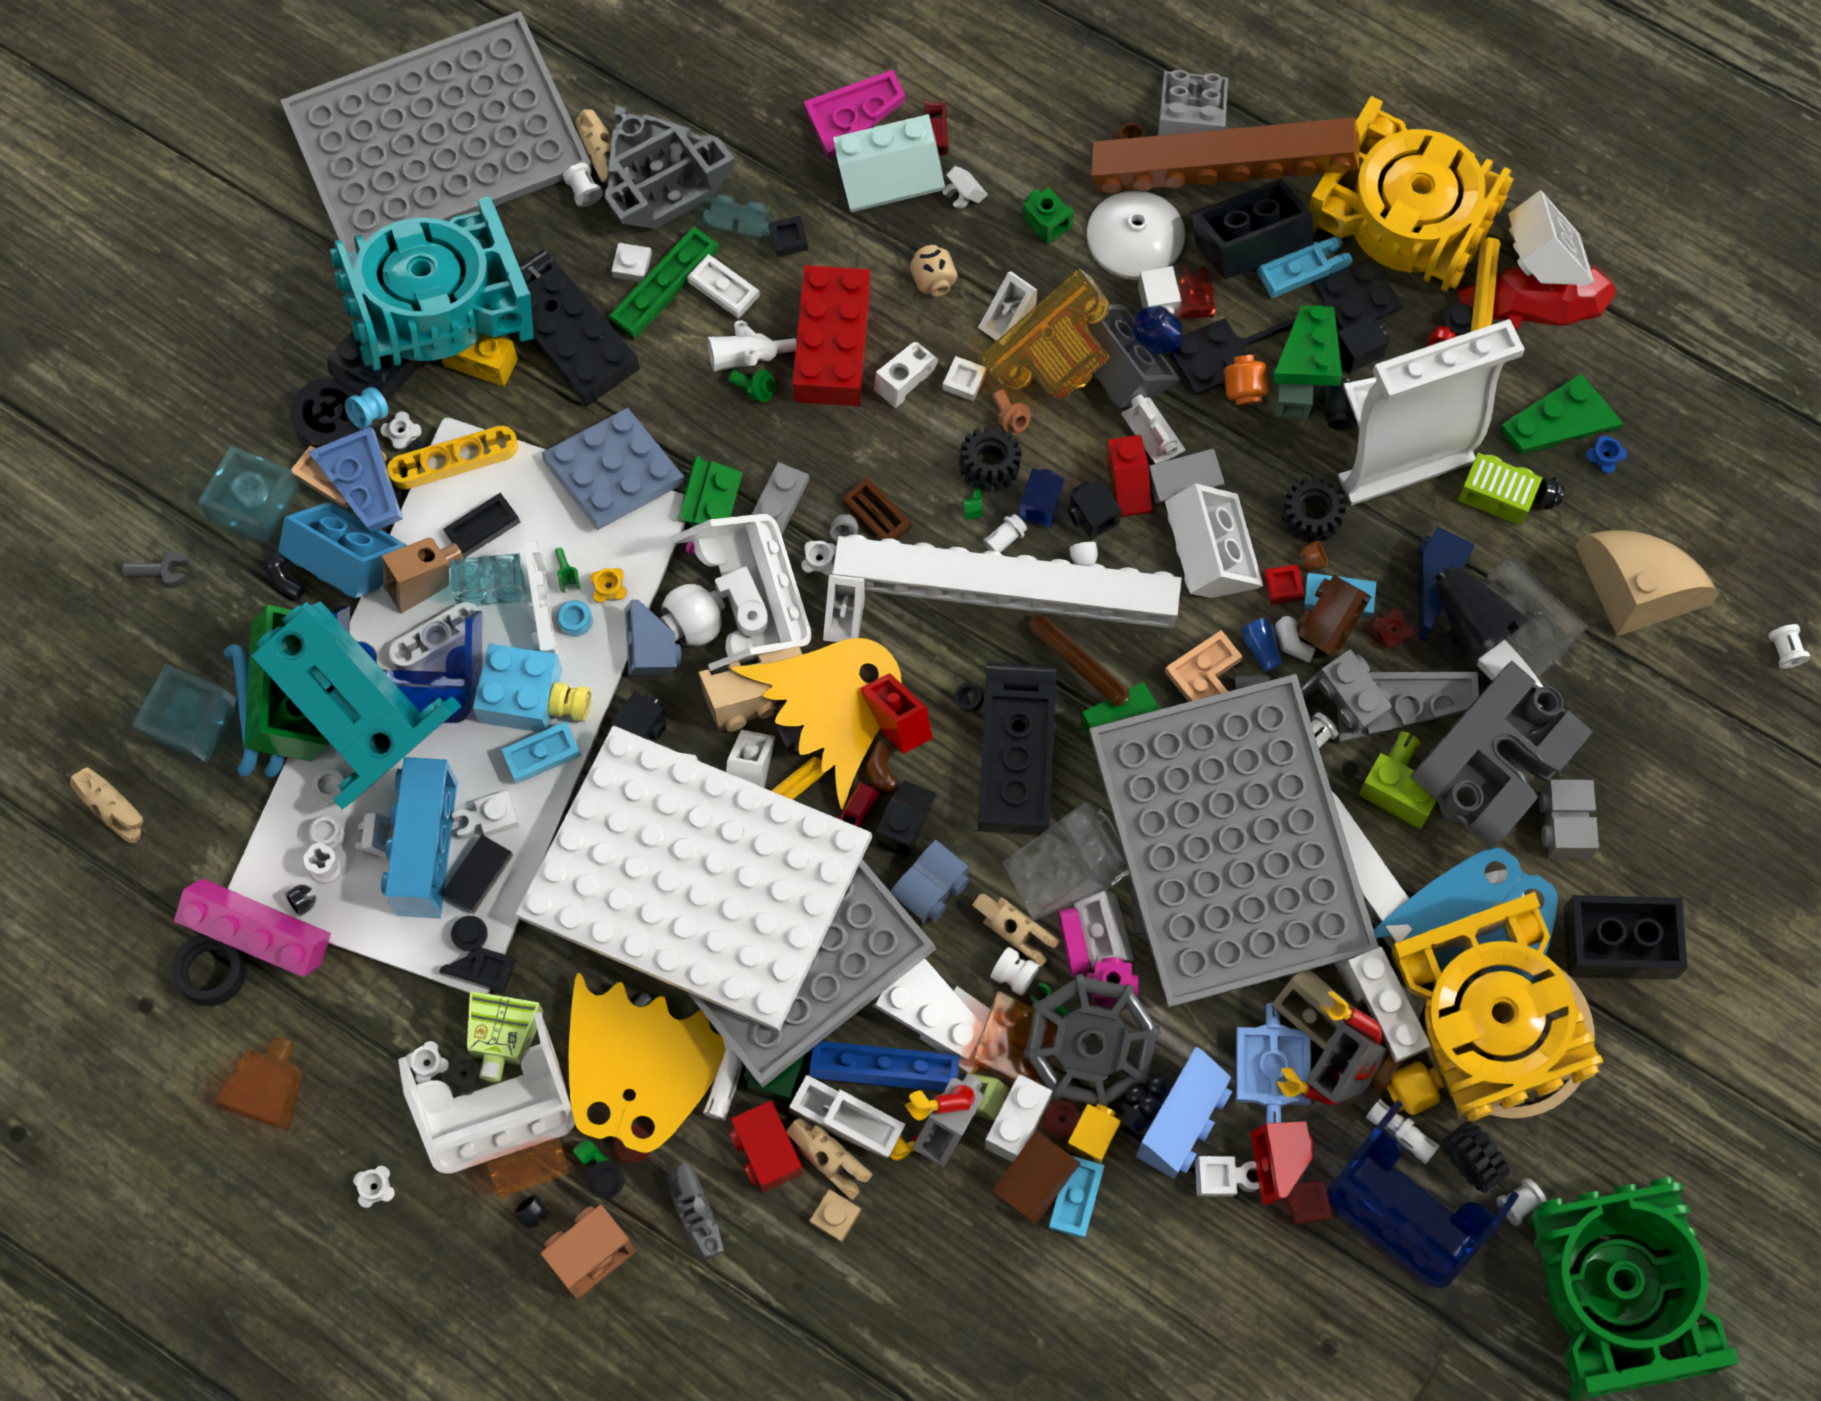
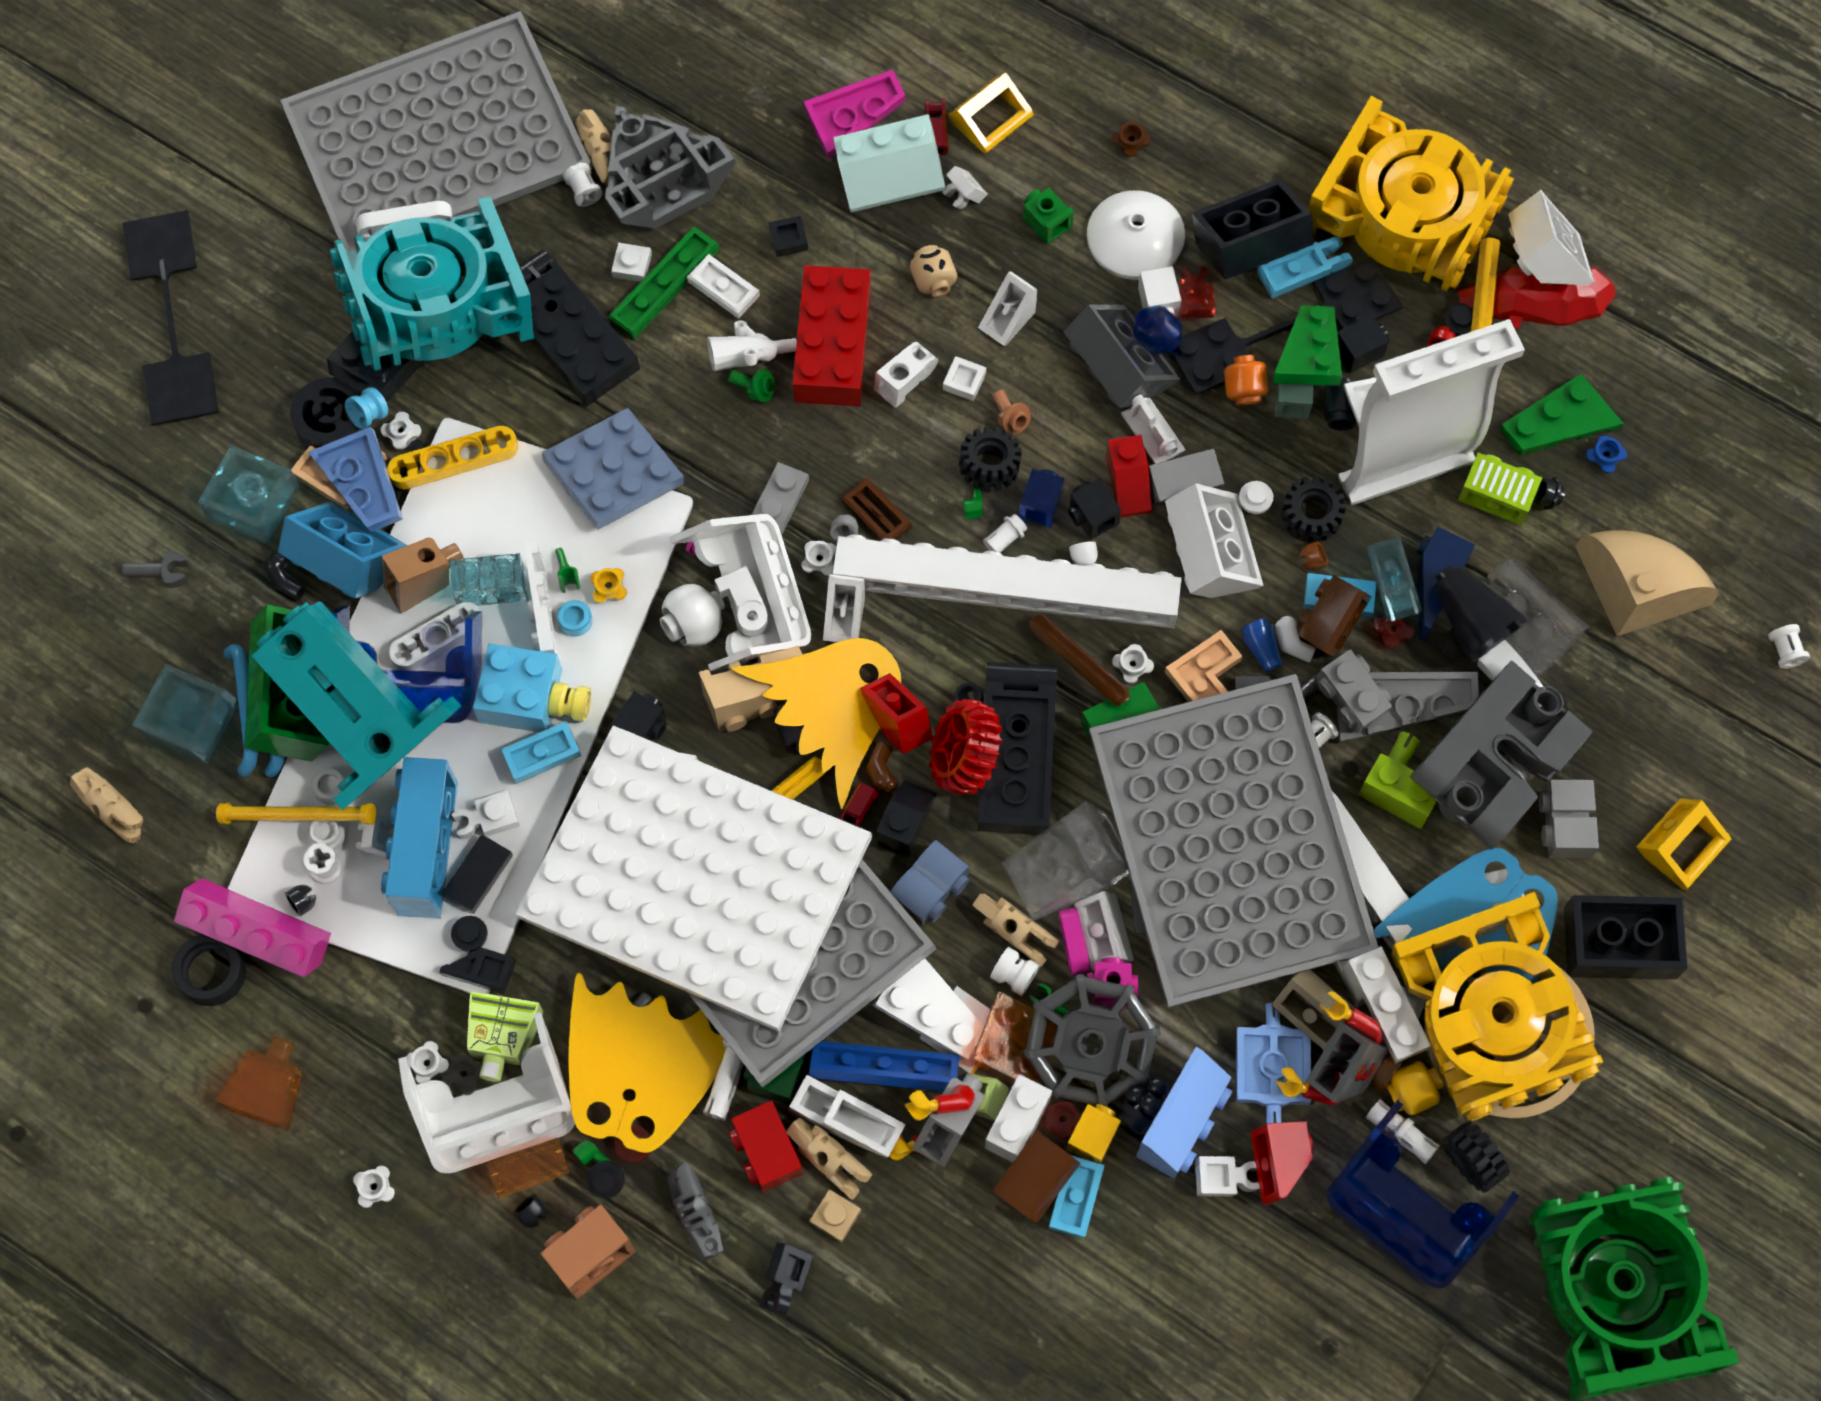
yellow brick [441,333,518,387] -> none
black tile [443,492,521,558] -> none
sand blue slope [625,600,681,676] -> none
green plate [676,456,743,527] -> none
clear light blue hinge [703,194,774,238] -> none
white slope [726,730,775,788] -> none
clear yellow brick [978,269,1110,399] -> none
dark orange brick [1091,117,1360,194] -> none
light grey slope [1157,70,1228,136] -> none
red tile [1263,564,1305,605] -> none
clear red plate [1287,1180,1332,1225] -> none
white bush [1497,1177,1547,1226] -> none
none -> black hinge [123,210,219,426]
none -> yellow bar [216,803,377,825]
none -> white beam [356,201,452,241]
none -> black plate [760,1242,813,1314]
none -> red gear [929,699,1003,795]
none -> yellow tile [947,73,1034,154]
none -> white plate [1112,644,1154,684]
none -> white plate [1239,481,1273,514]
none -> clear light blue brick [1367,537,1422,621]
none -> yellow tile [1636,798,1731,890]

